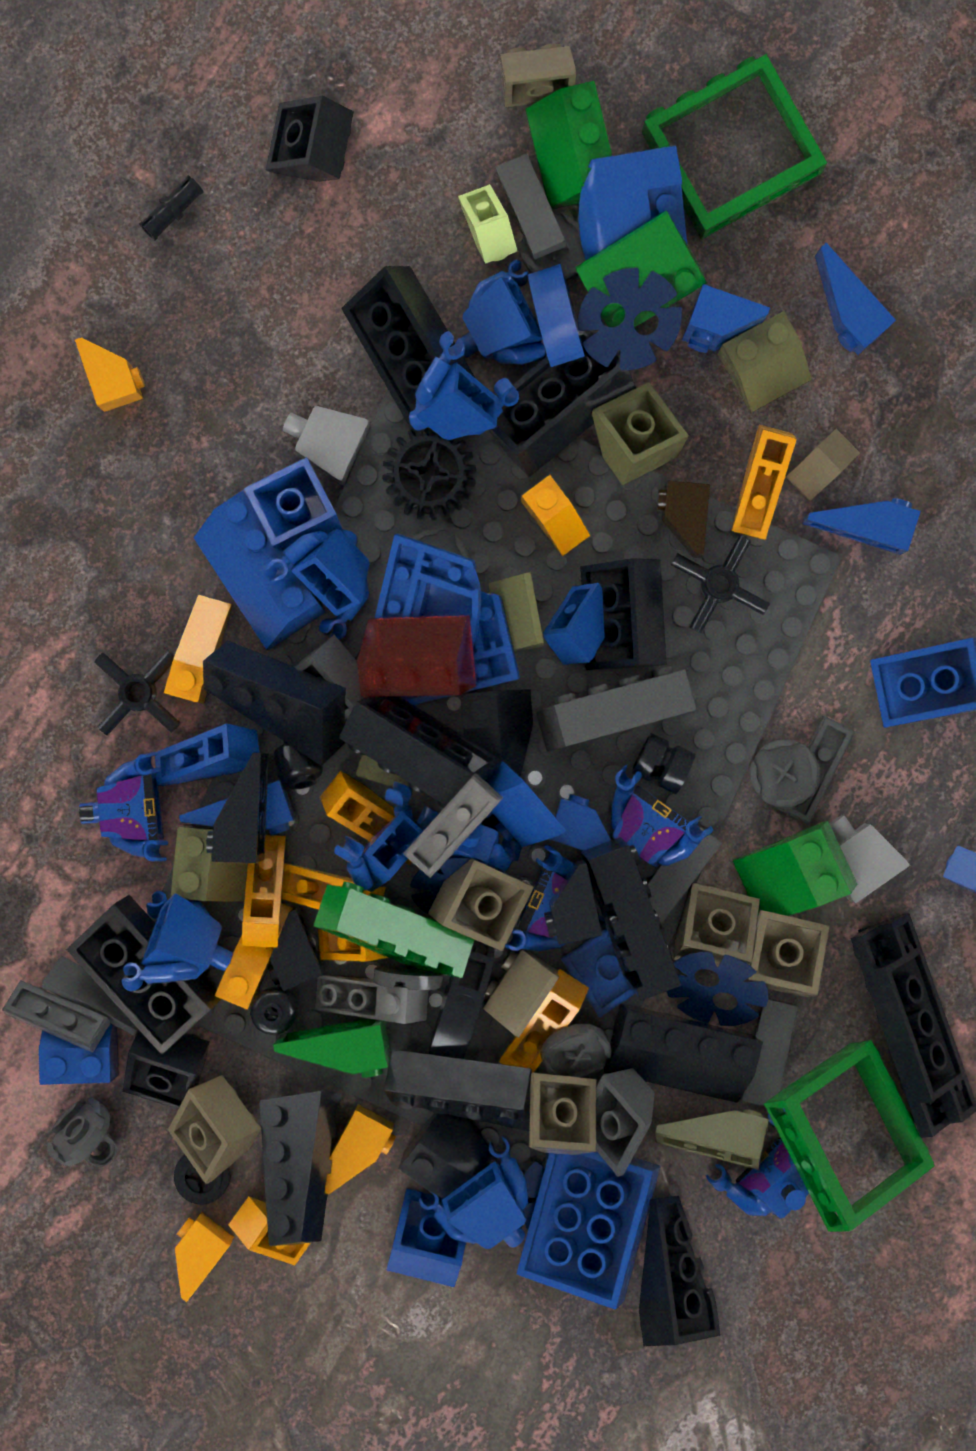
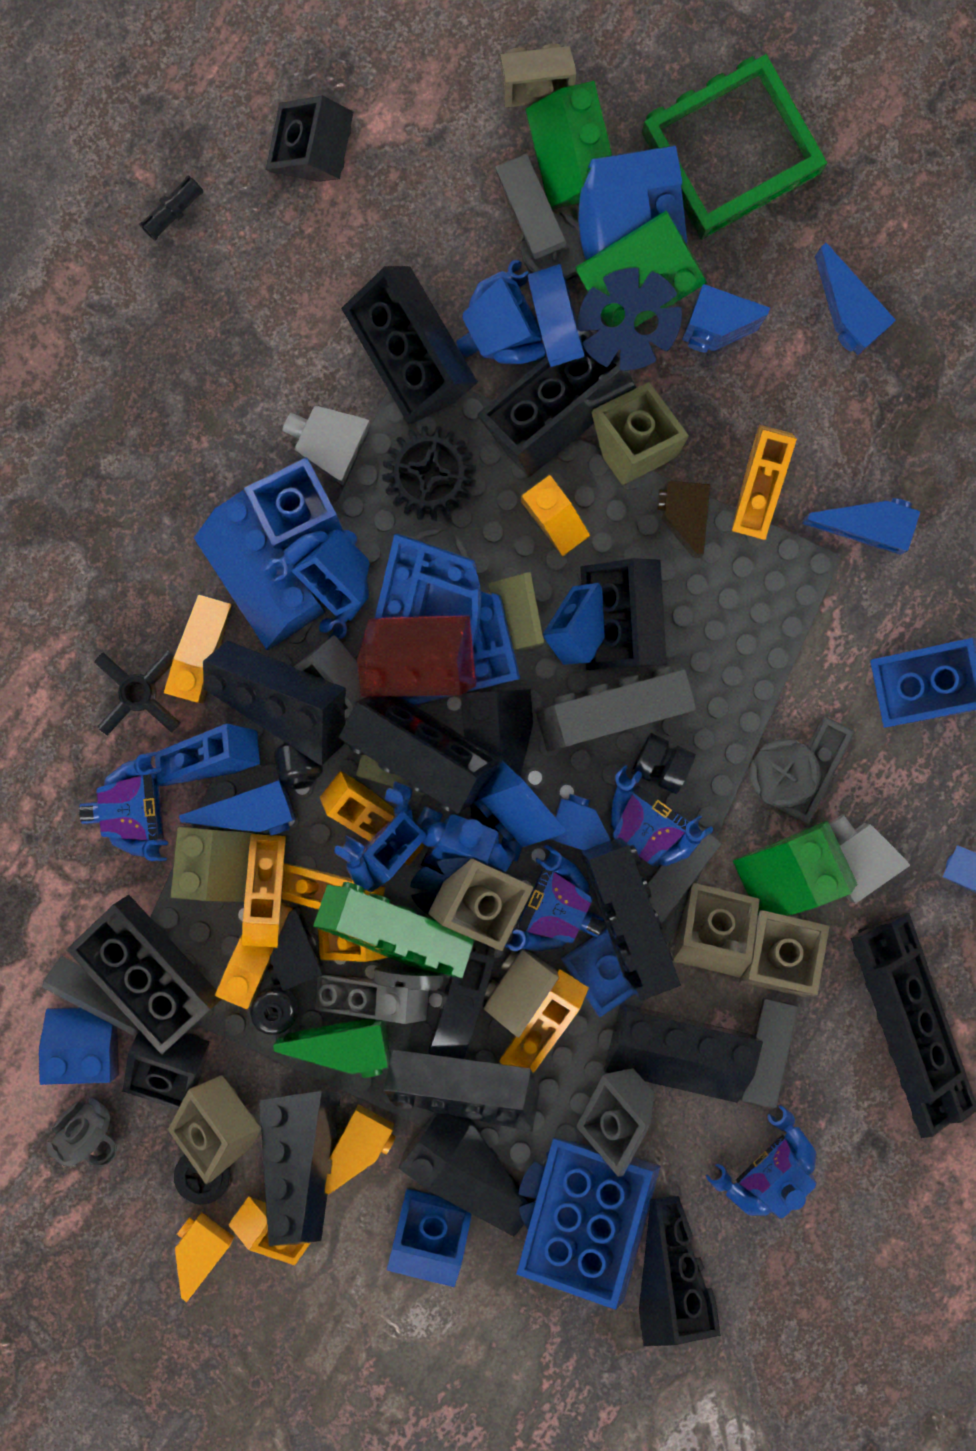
dark grey tile [2,980,111,1053] -> none
light orange slope [75,337,145,412] -> none
blue torso [121,891,233,991] -> none
black slope [206,753,269,863] -> none
dark grey tile [403,773,503,878] -> none
blue torso [409,331,519,440] -> none
blue torso [419,1135,528,1249] -> none
yellowish green slope [458,184,518,264] -> none
dark tan slope [529,1073,596,1155] -> none
dark grey tile [540,1024,612,1078] -> none
black slope [544,859,602,945] -> none
olive slope [656,1109,769,1170] -> none
dark blue piece [666,952,768,1026] -> none
black bar [671,535,770,633] -> none
olive slope [717,311,812,414] -> none
green window [764,1040,935,1232] -> none
dark tan slope [786,428,860,502] -> none

